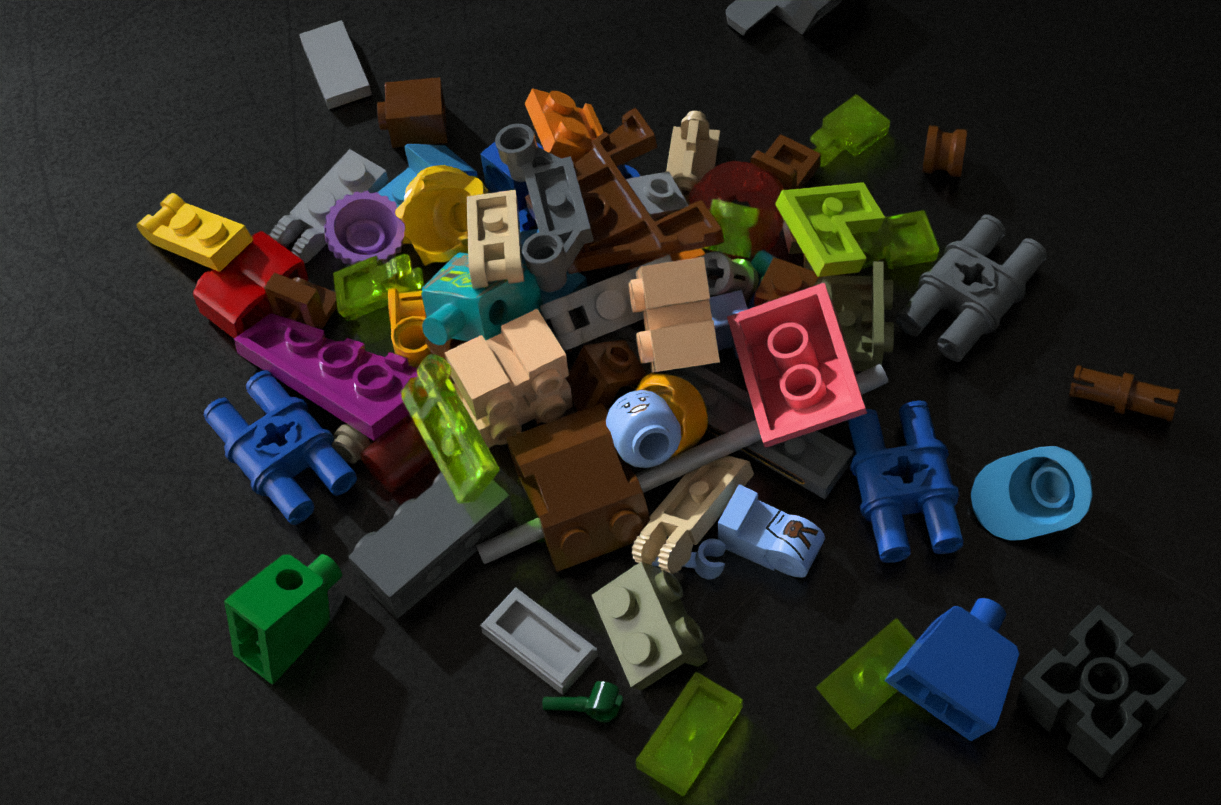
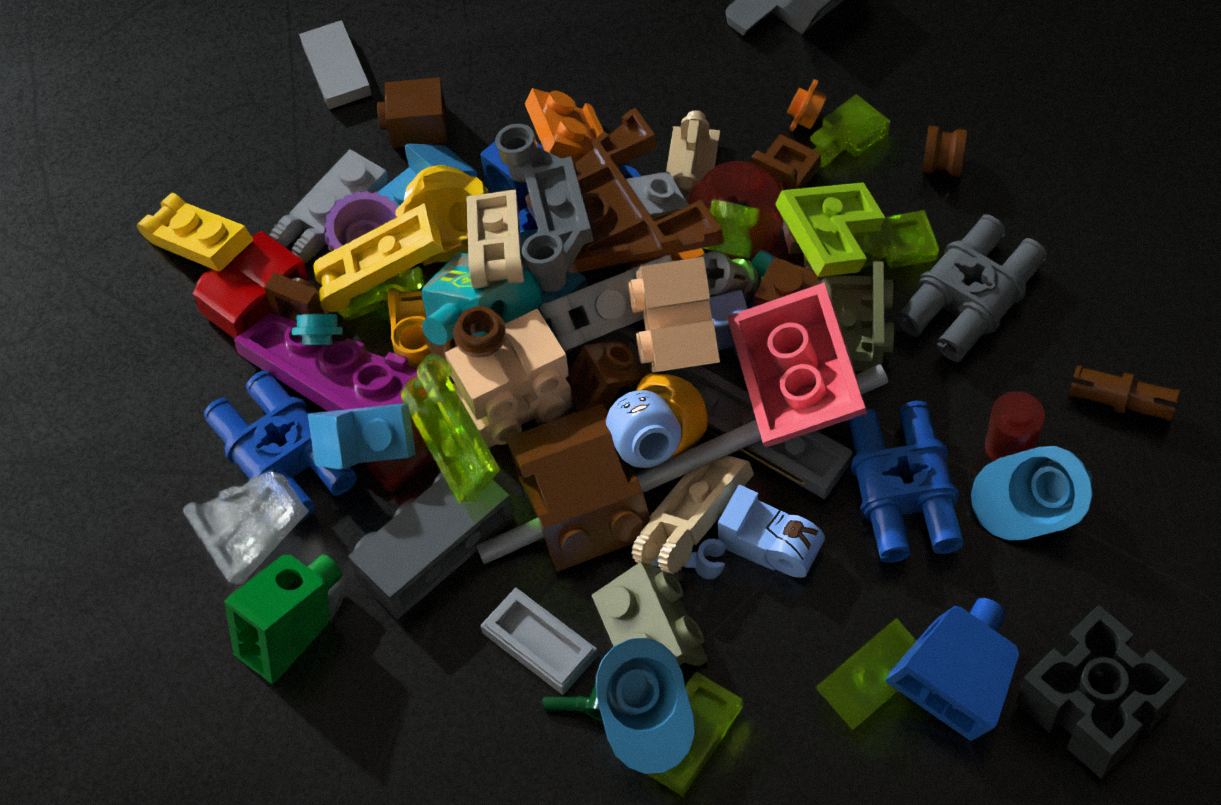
none -> clear wing [183,471,308,584]
none -> teal plate [292,314,343,345]
none -> dark azure slope [308,403,416,469]
none -> yellow plate [314,203,444,312]
none -> reddish brown plate [453,306,506,357]
none -> dark azure piece [596,638,695,774]
none -> orange plate [787,79,827,131]
none -> clear red brick [985,391,1045,461]

